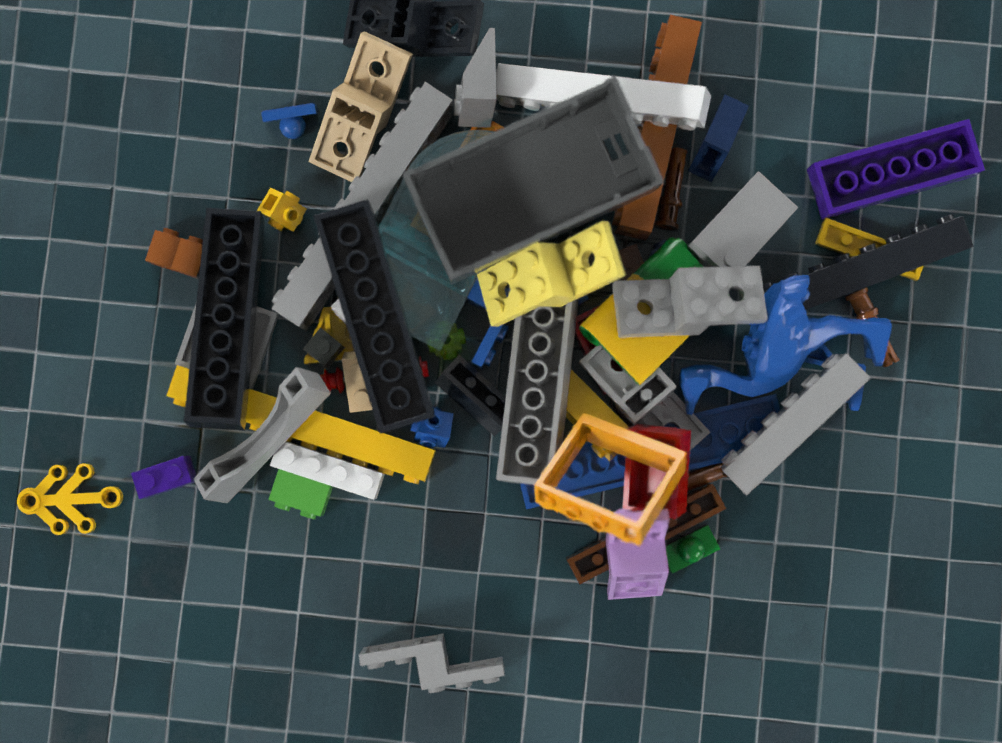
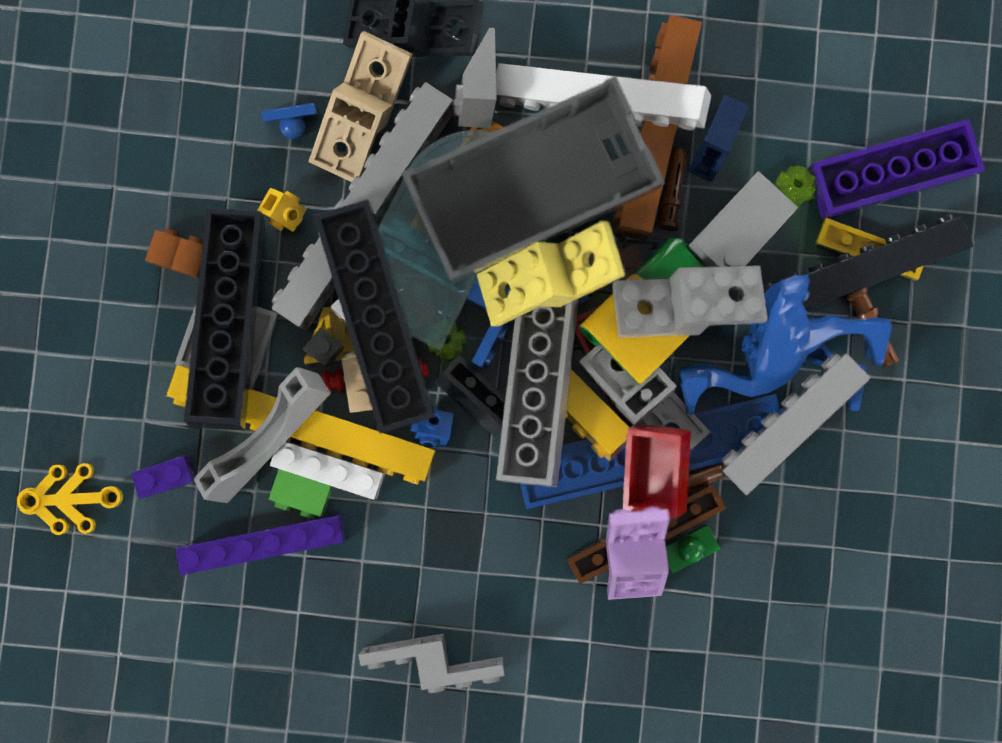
light orange window [534,413,686,546] -> none
none -> dark purple brick [175,514,346,576]
none -> clear neon green brick [774,166,816,207]

